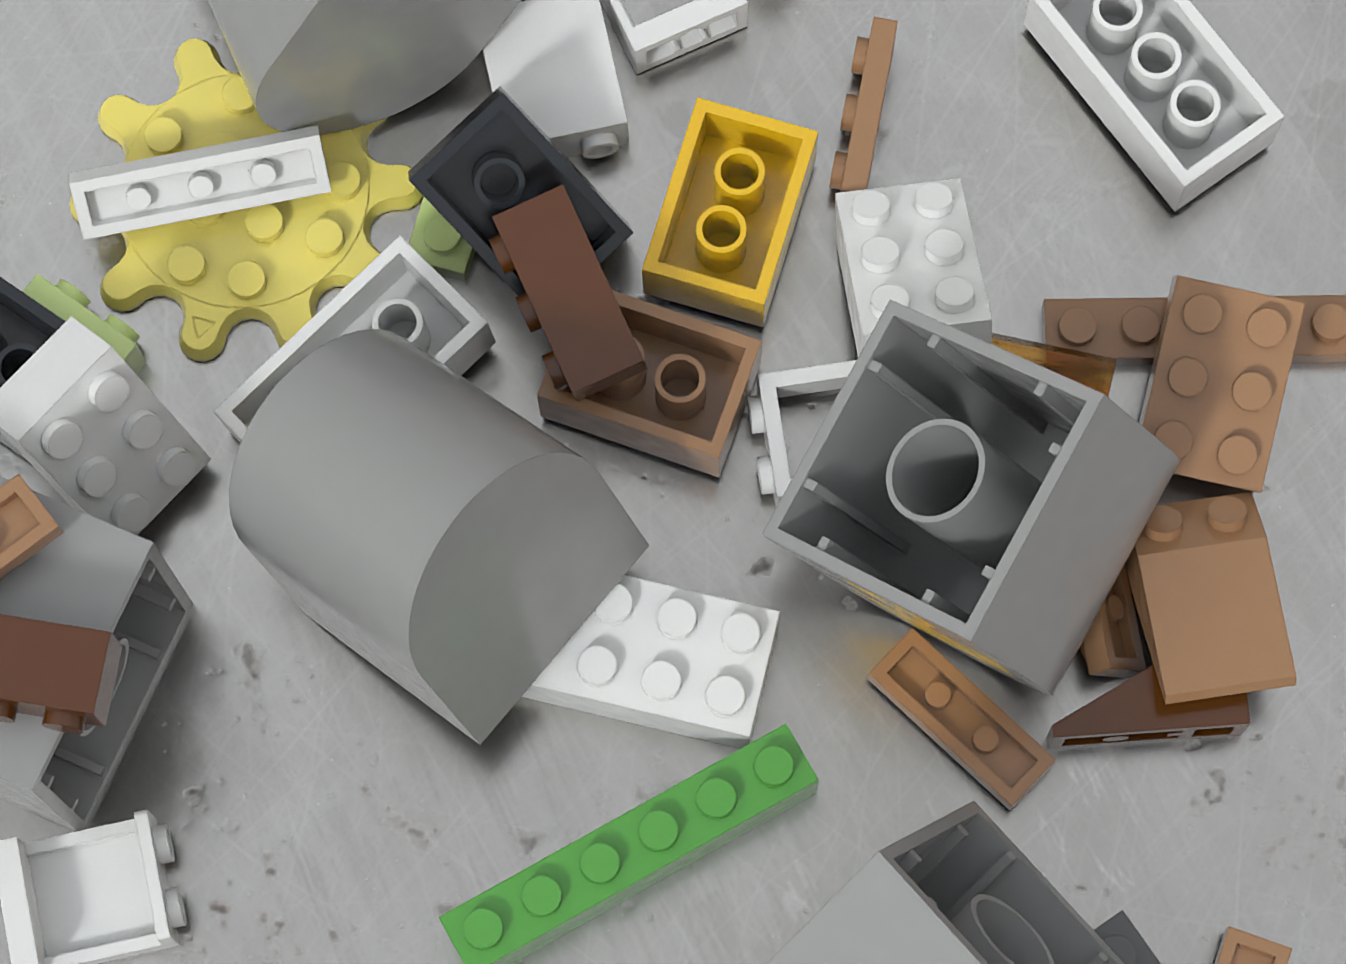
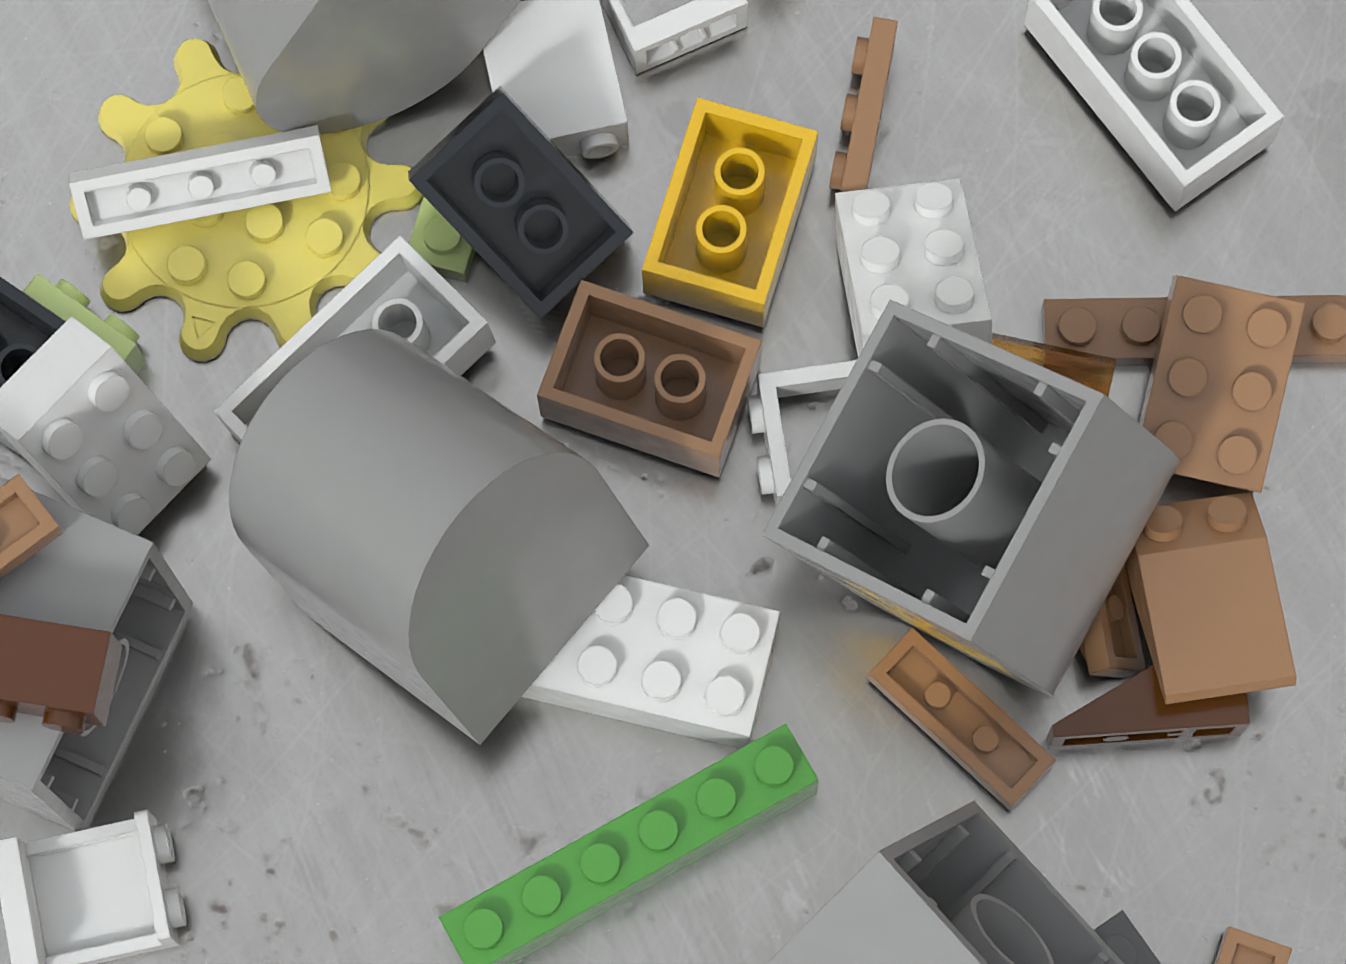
reddish brown brick [489,184,648,401] -> none

